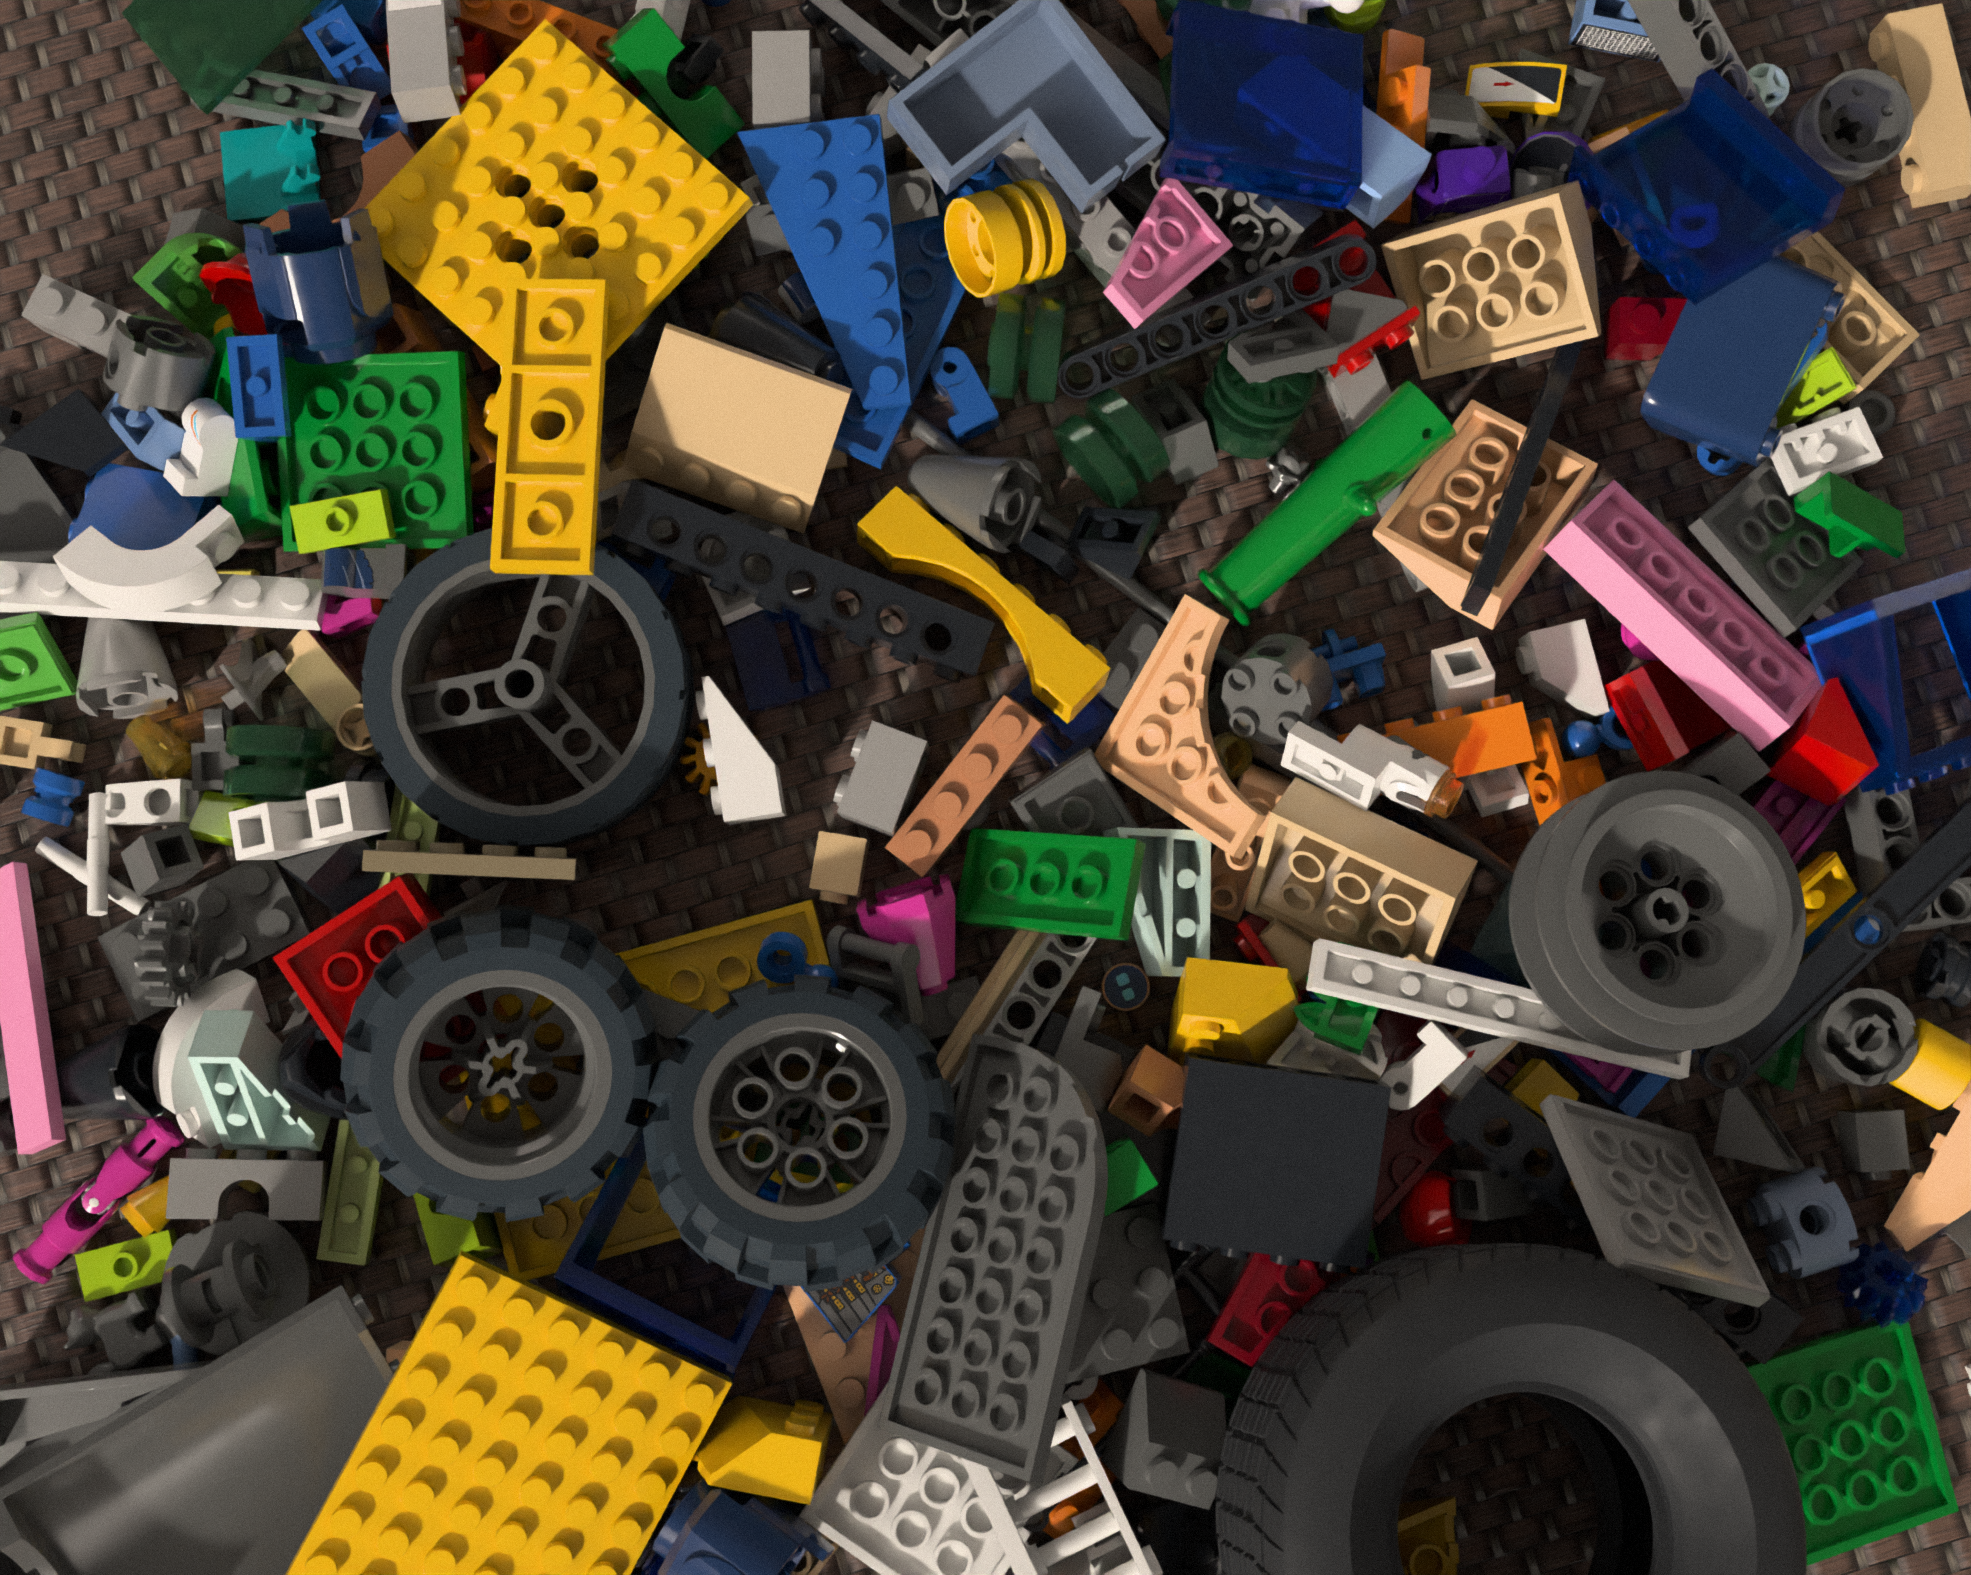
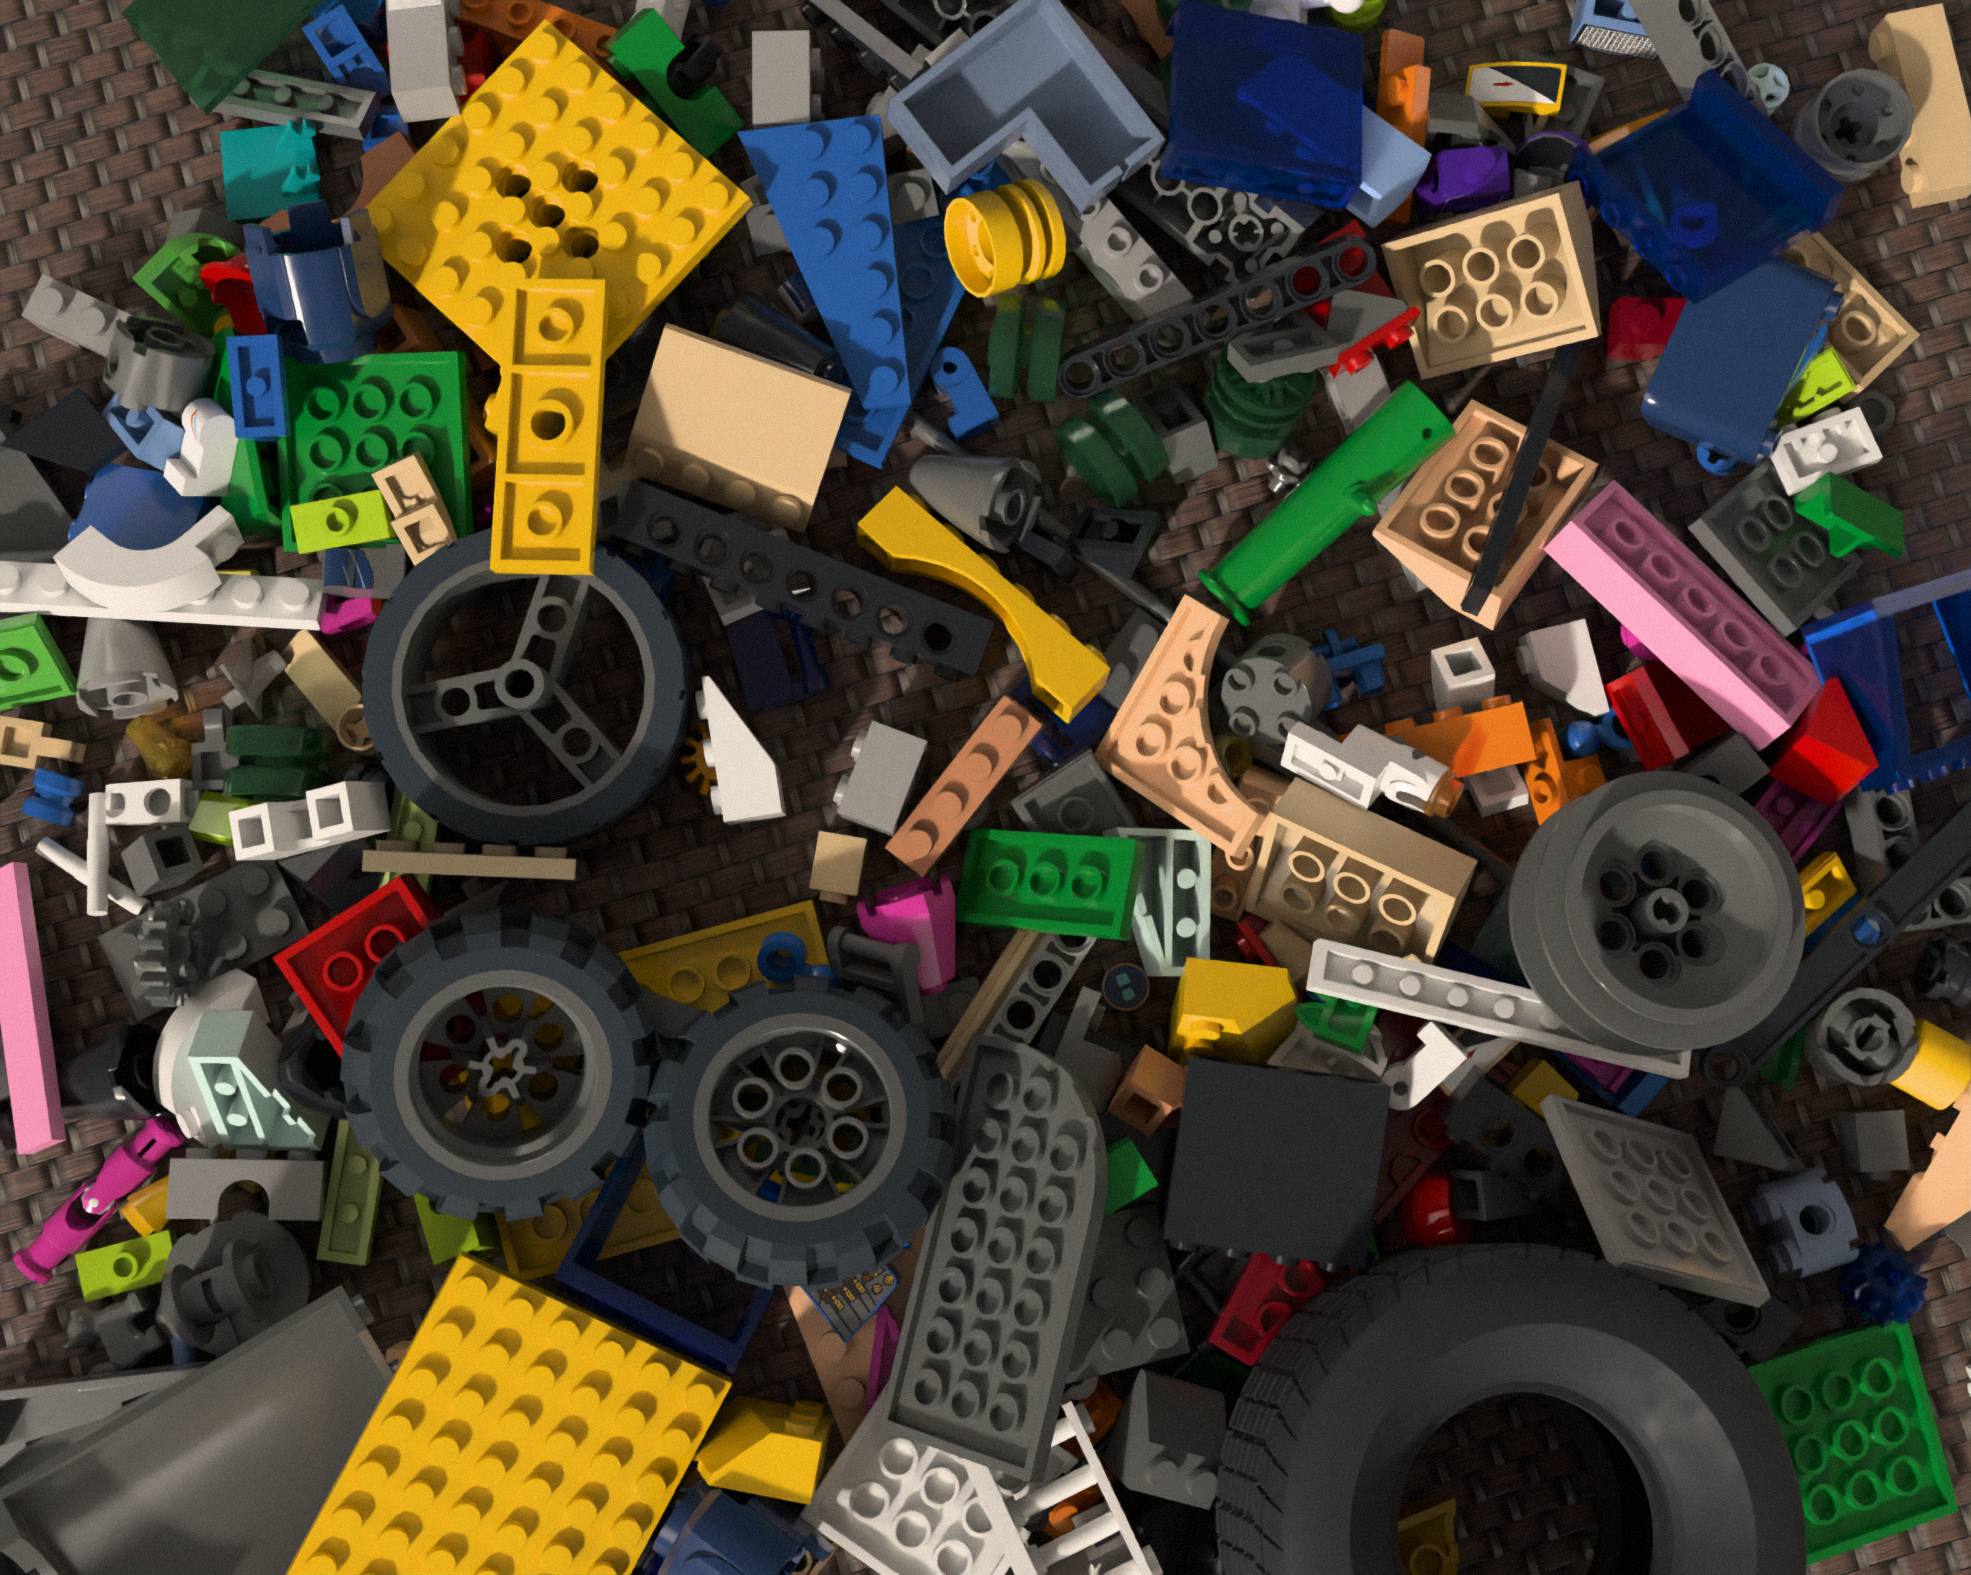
bright pink wing [1103,172,1233,329] -> none
none -> tan slope [371,450,457,566]

